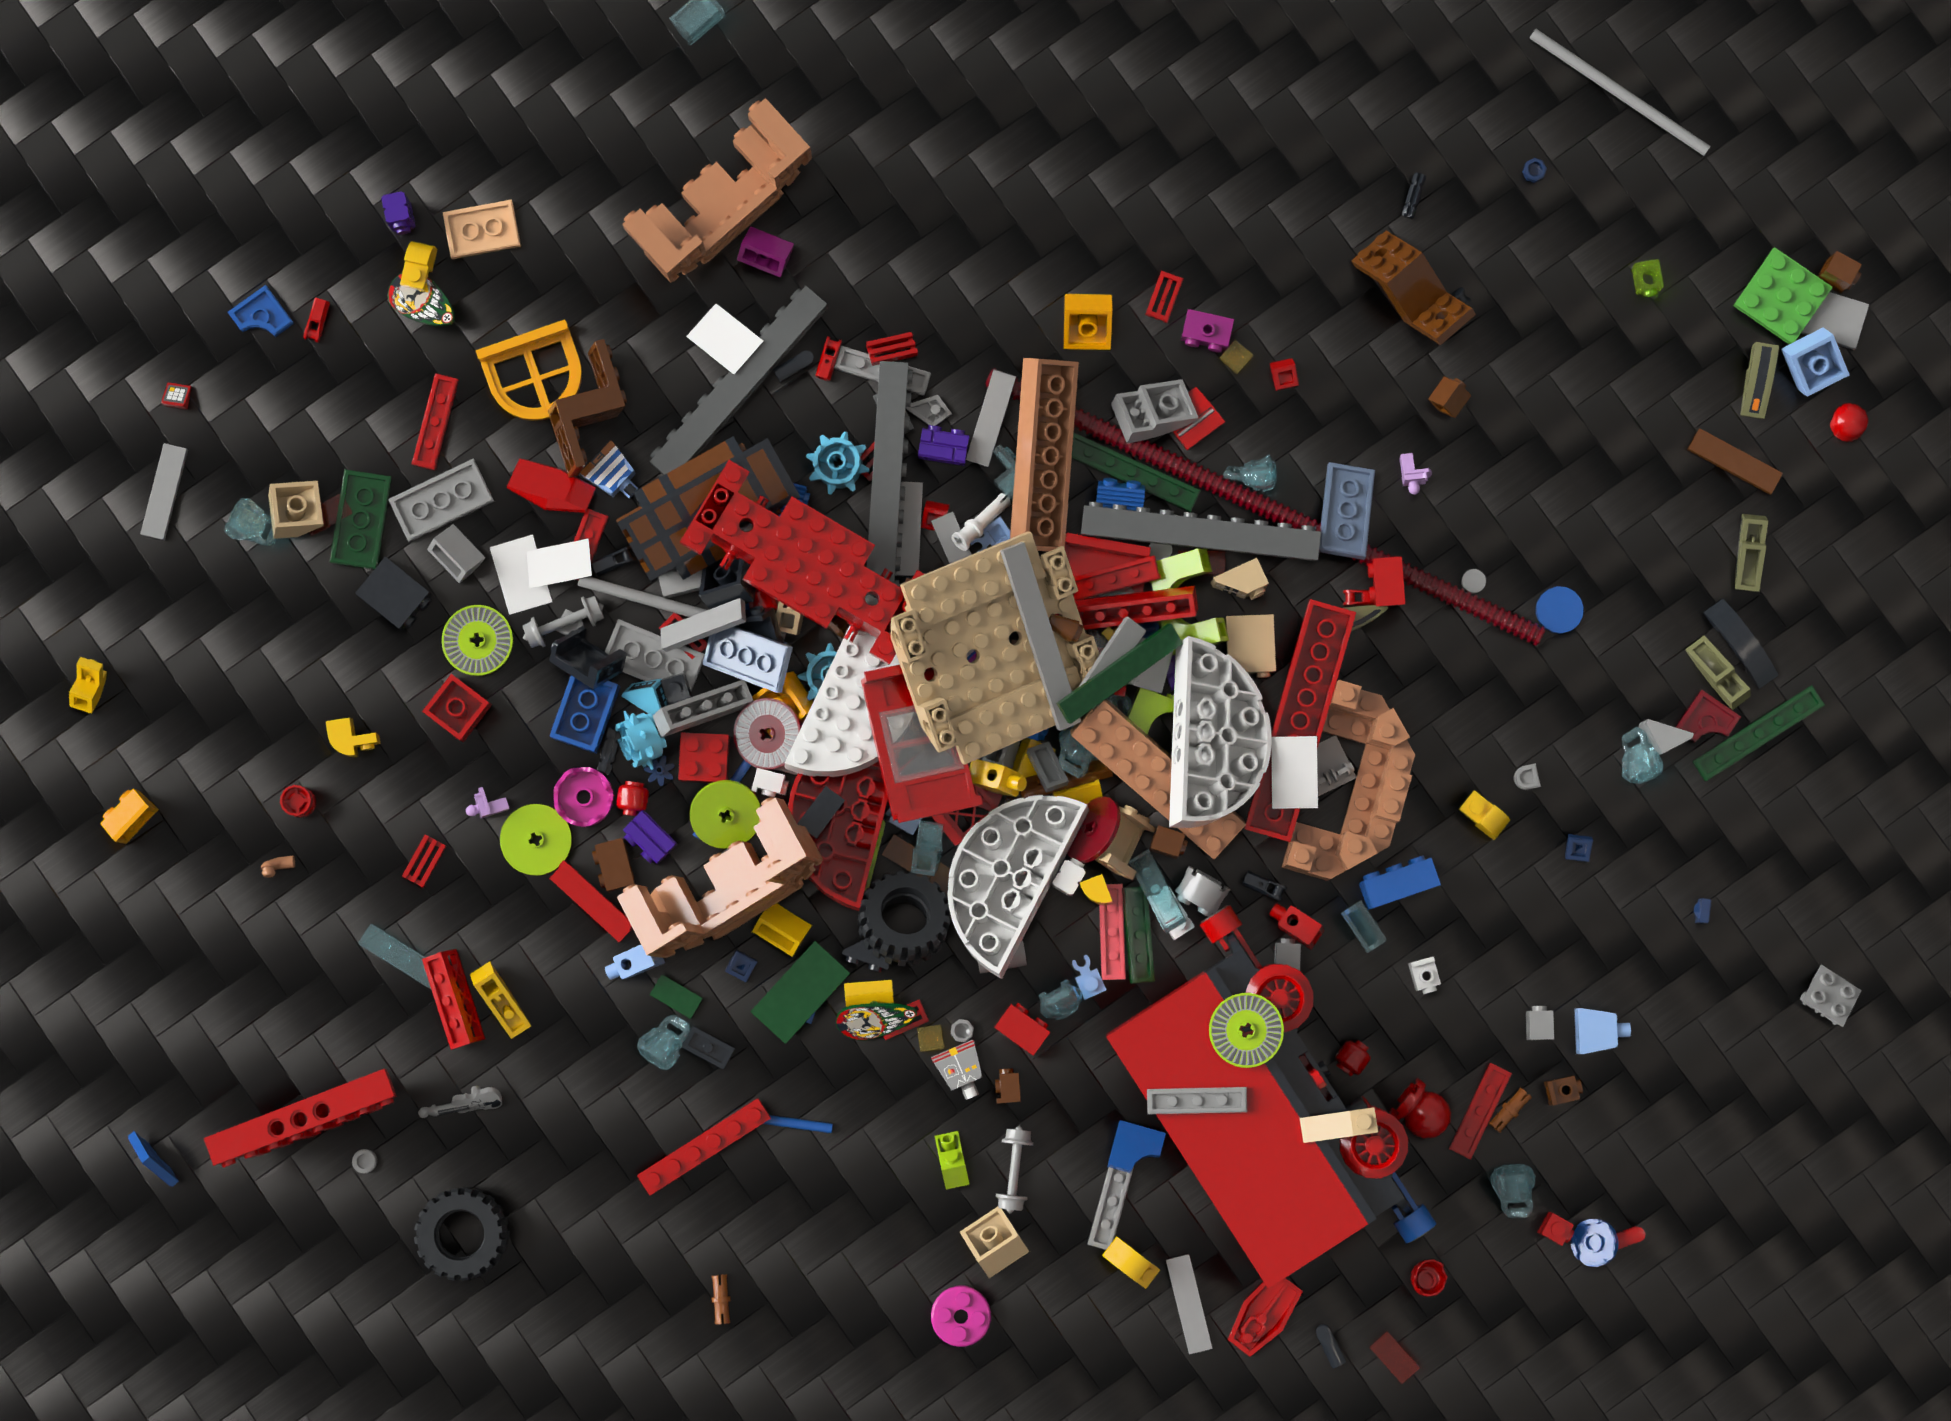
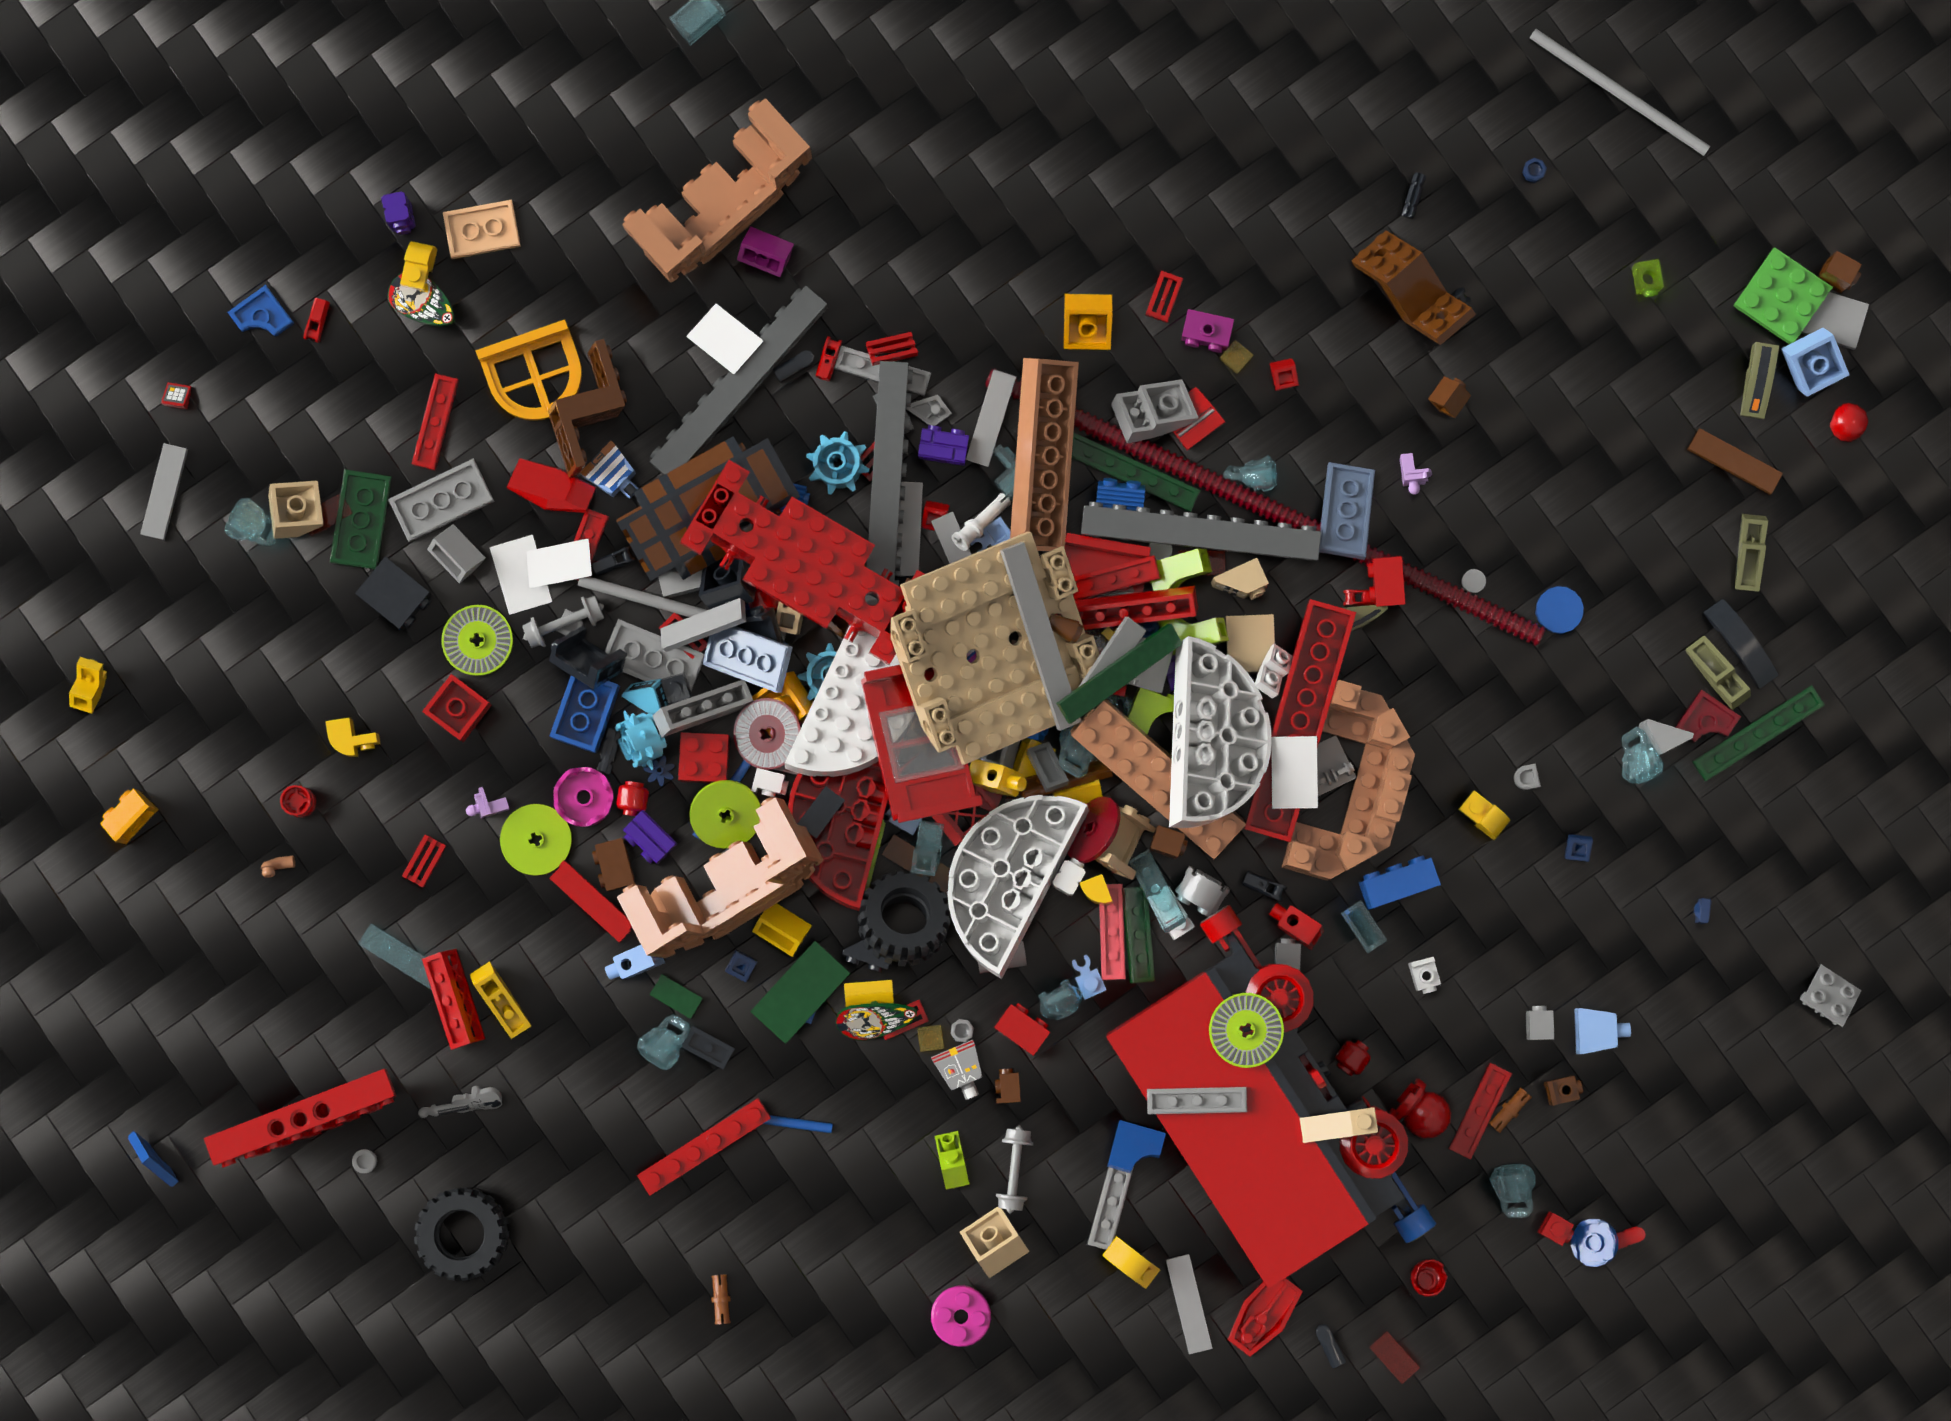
none -> white slope [1254,643,1292,699]

